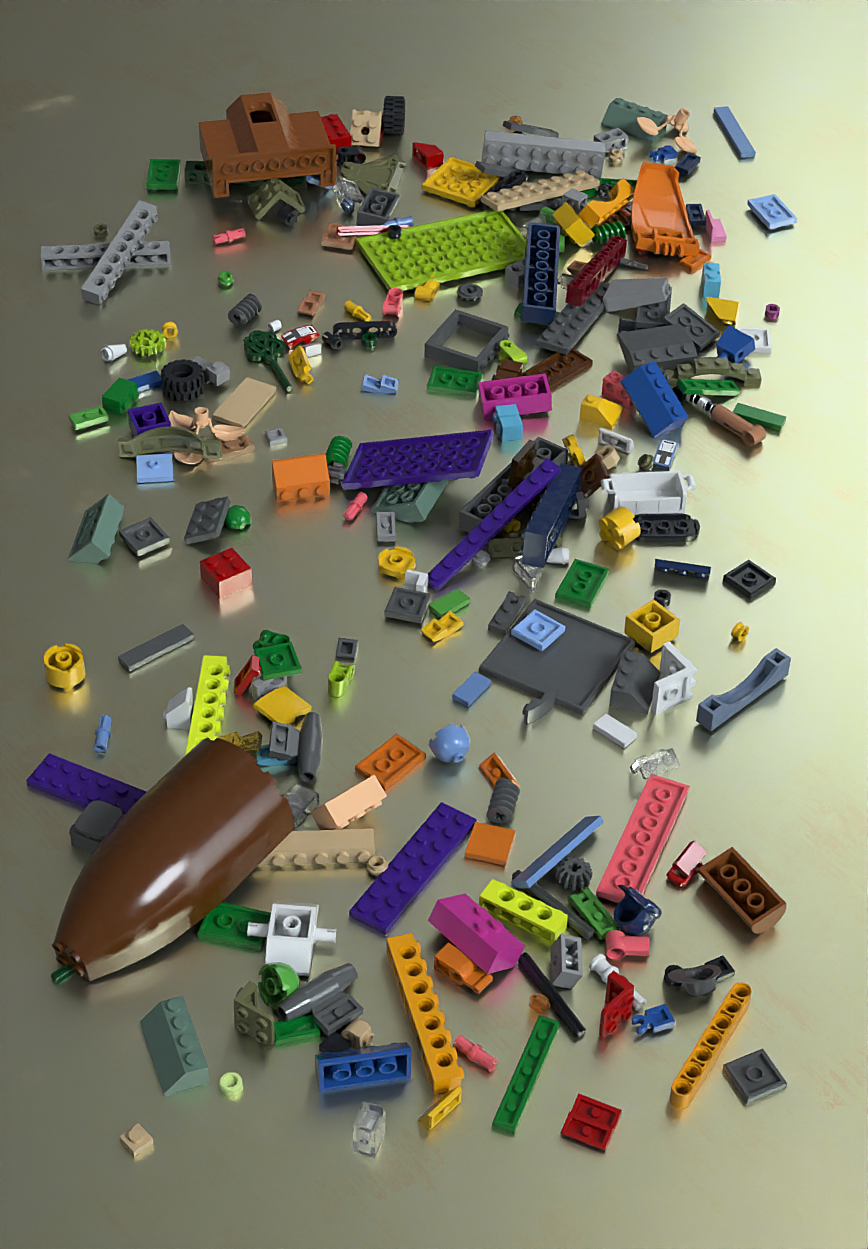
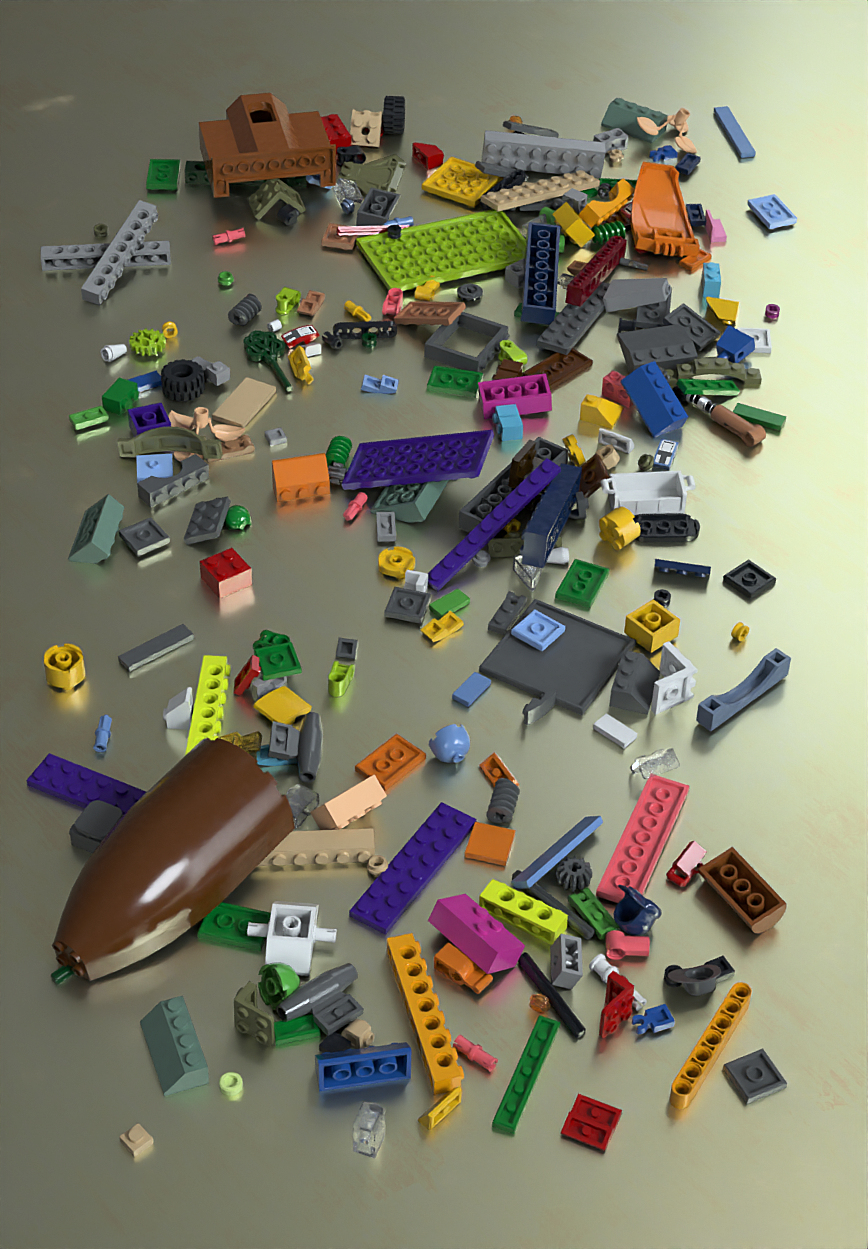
none -> dark grey arch [137,454,209,507]
none -> lime piece [275,287,301,315]
none -> nougat plate [394,301,466,326]

